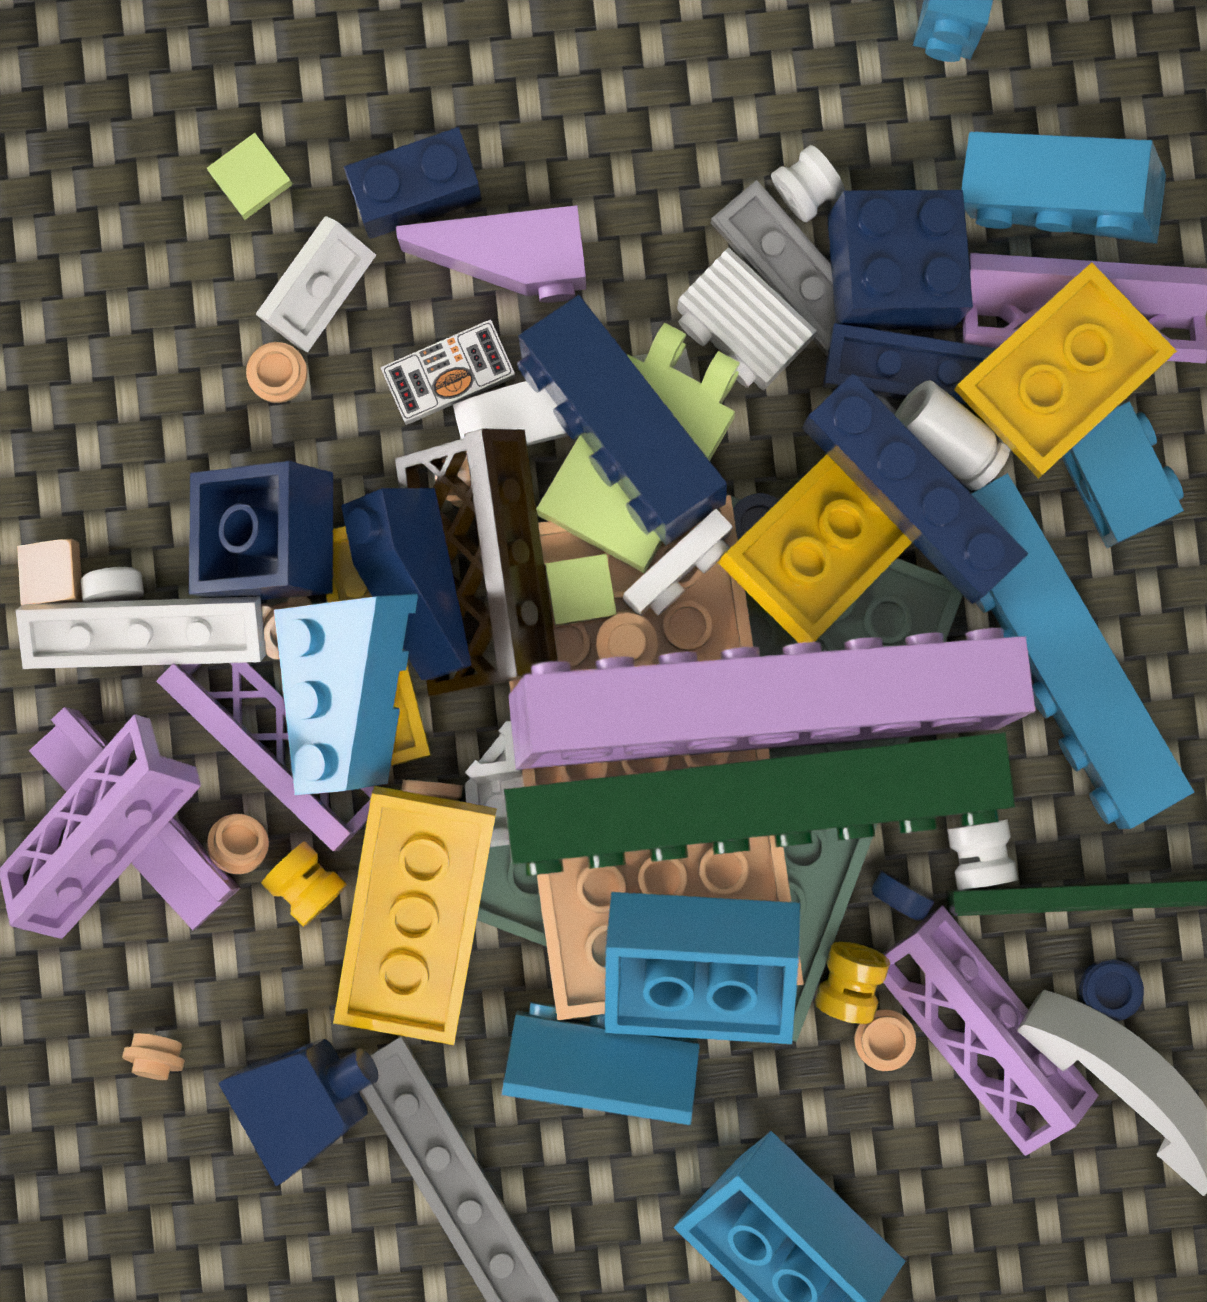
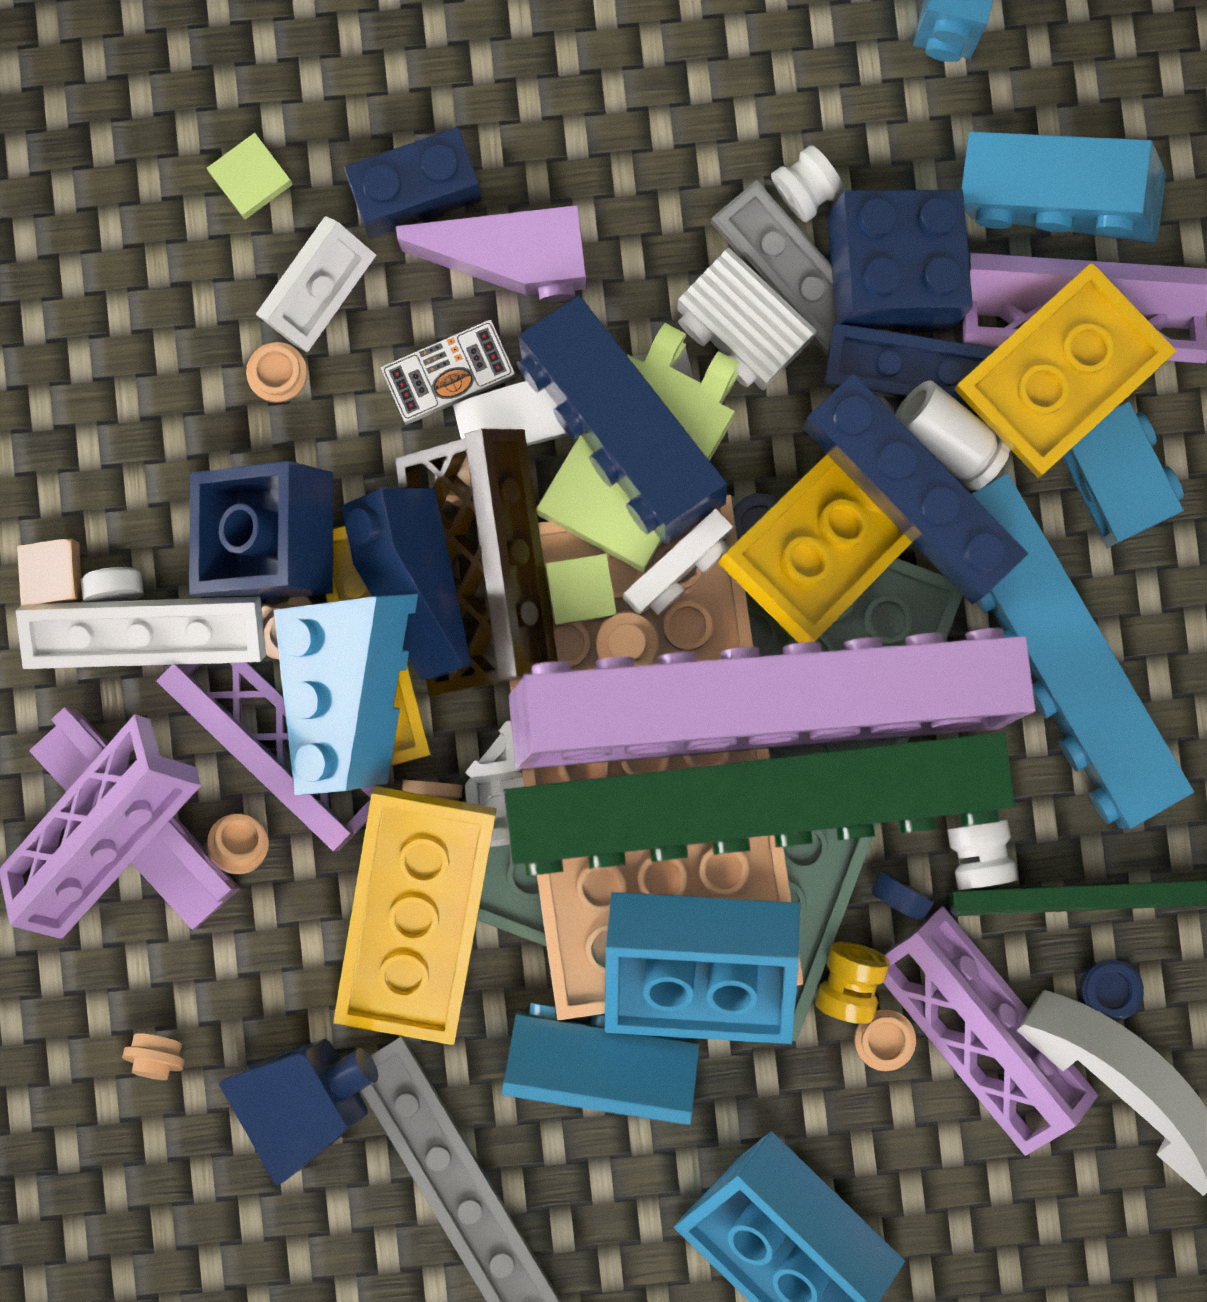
yellow wheel [261,841,348,927] -> none

